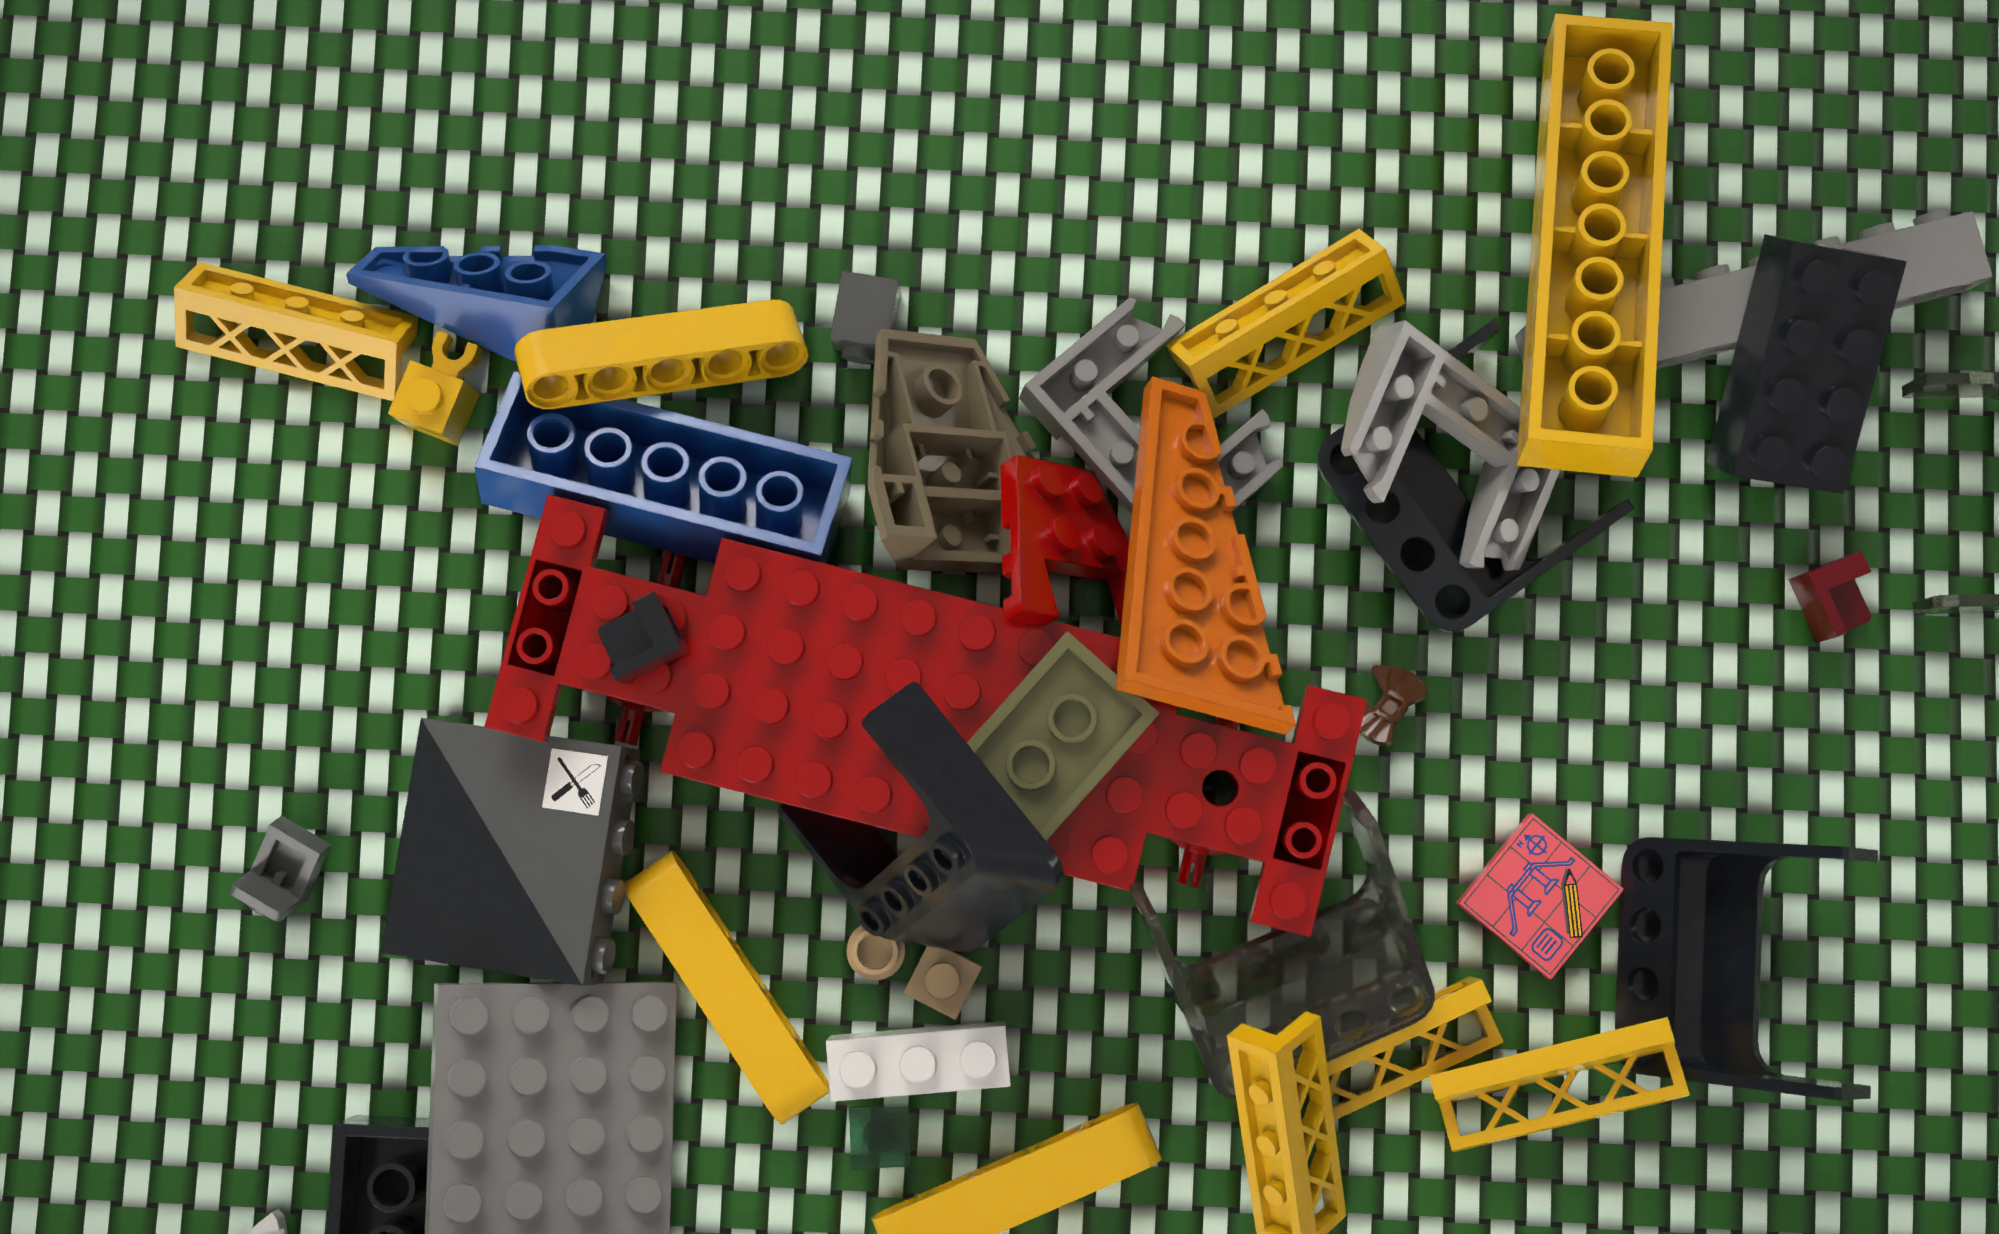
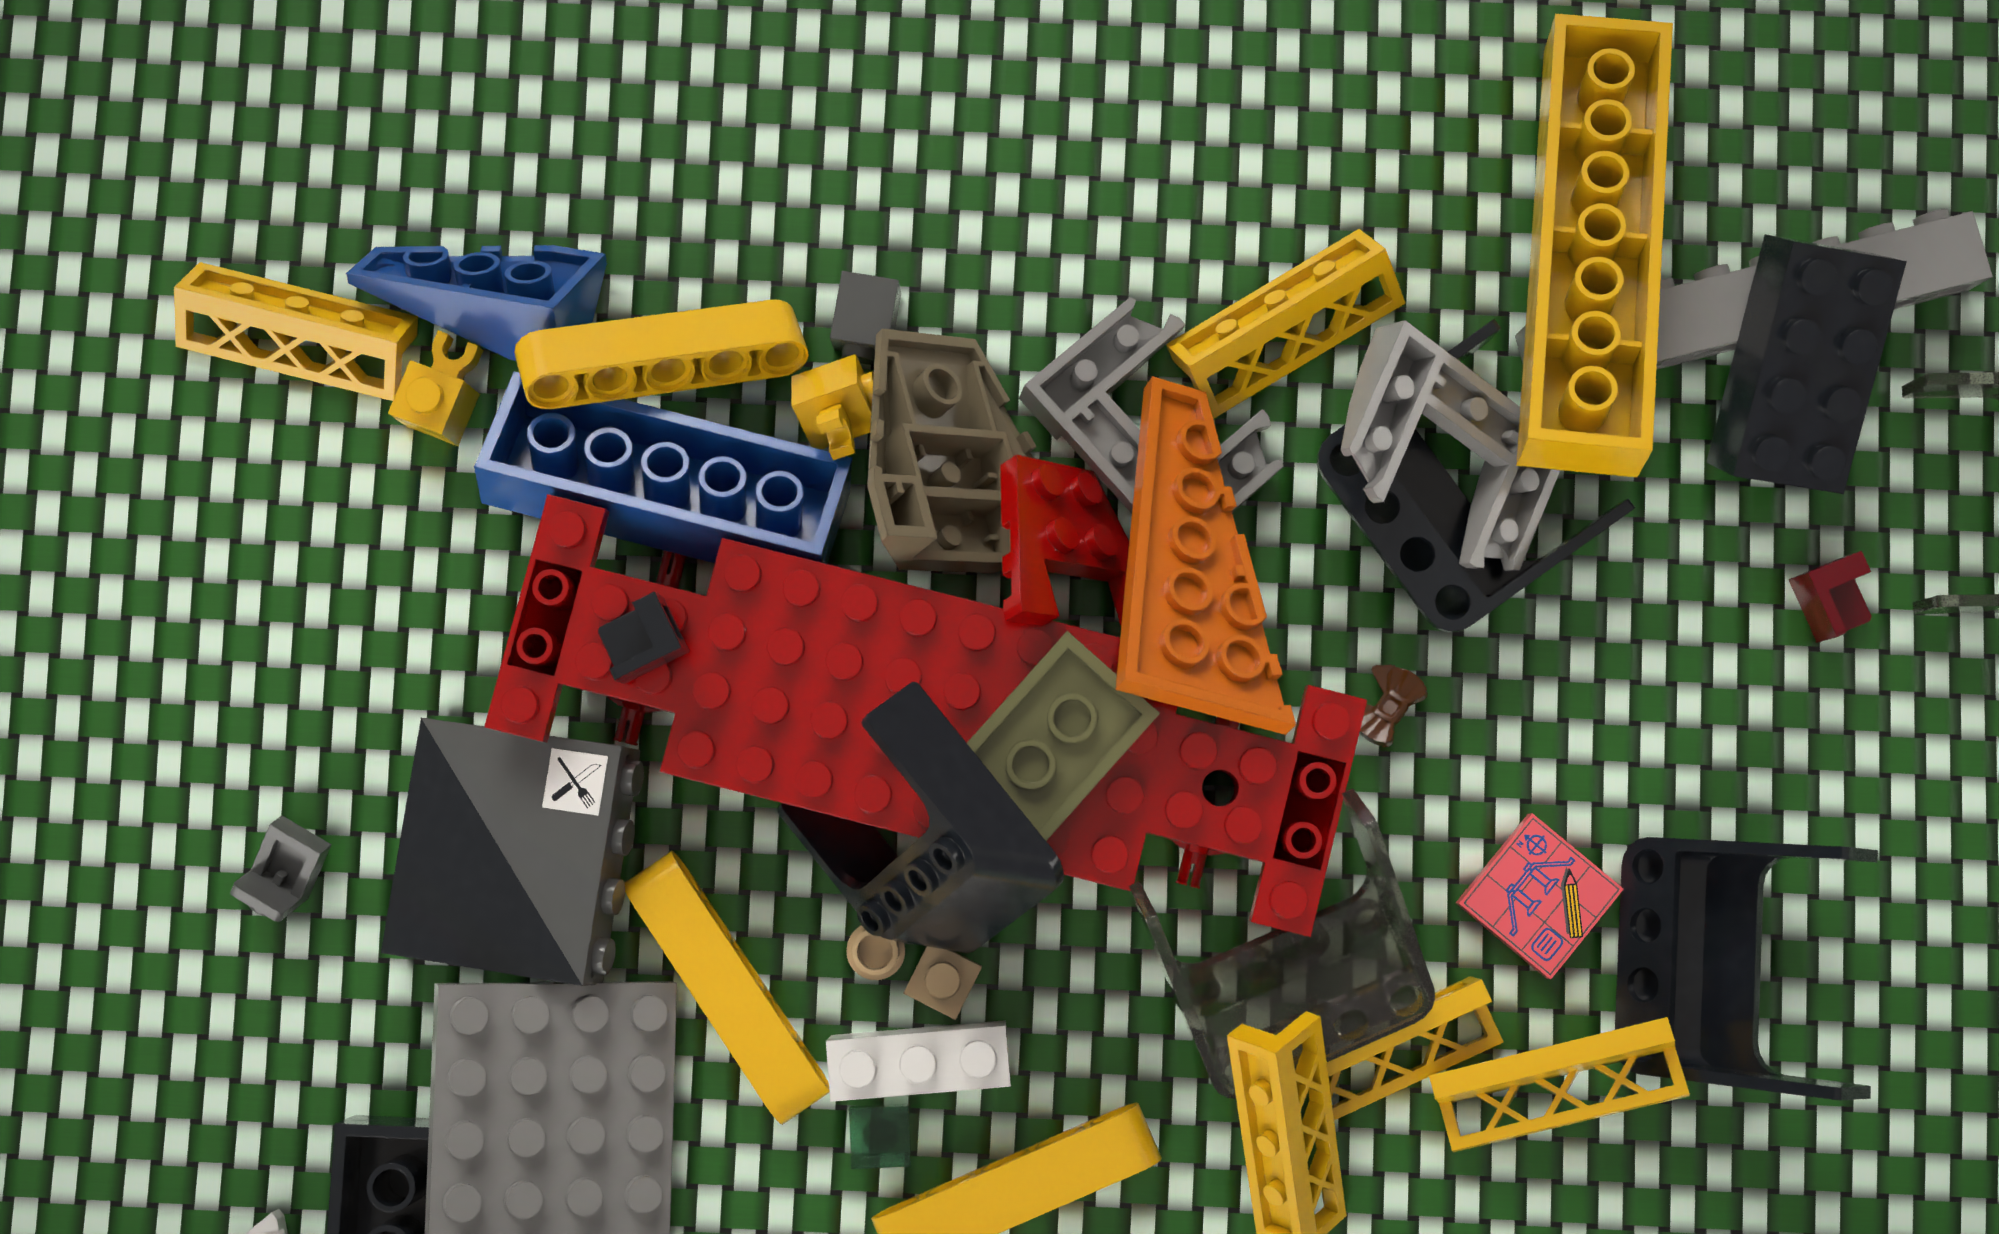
none -> yellow brick [791,354,874,461]

